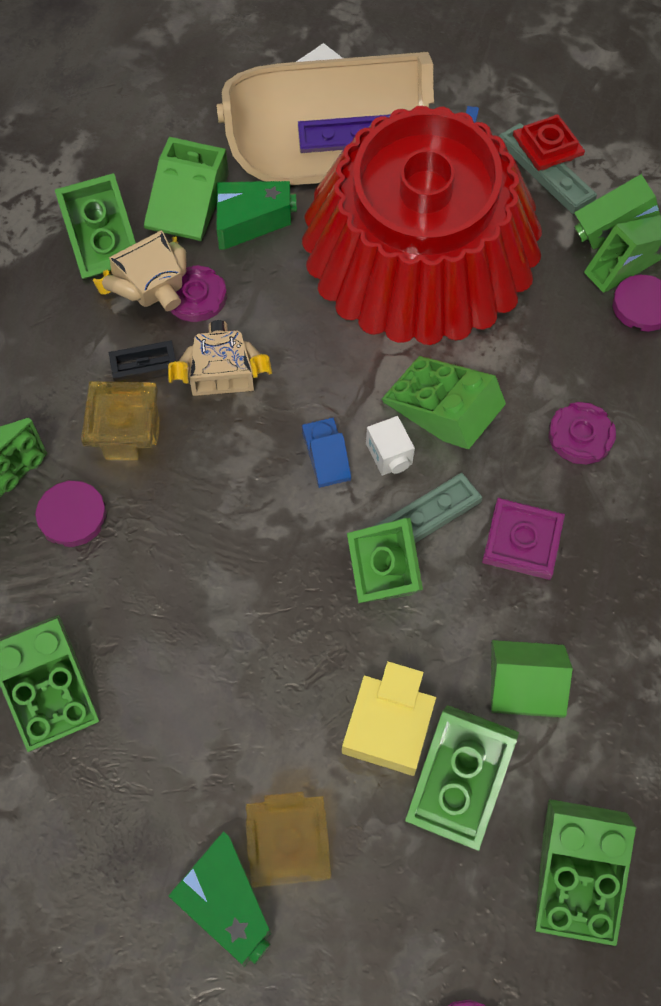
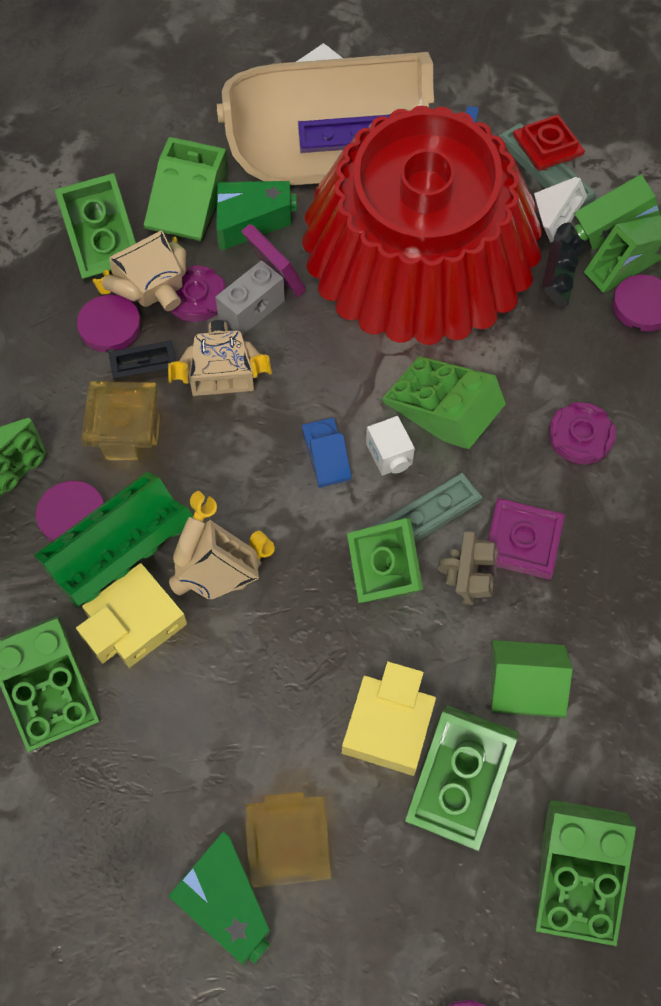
none -> green brick [34,472,193,607]
none -> magenta tile [76,295,141,352]
none -> light yellow piece [76,563,187,668]
none -> tan torso [169,491,275,599]
none -> light grey brick [215,260,285,336]
none -> magenta tile [241,224,306,298]
none -> dark tan hips [438,532,498,605]
none -> white slope [534,177,587,243]
none -> black hinge [542,222,584,307]

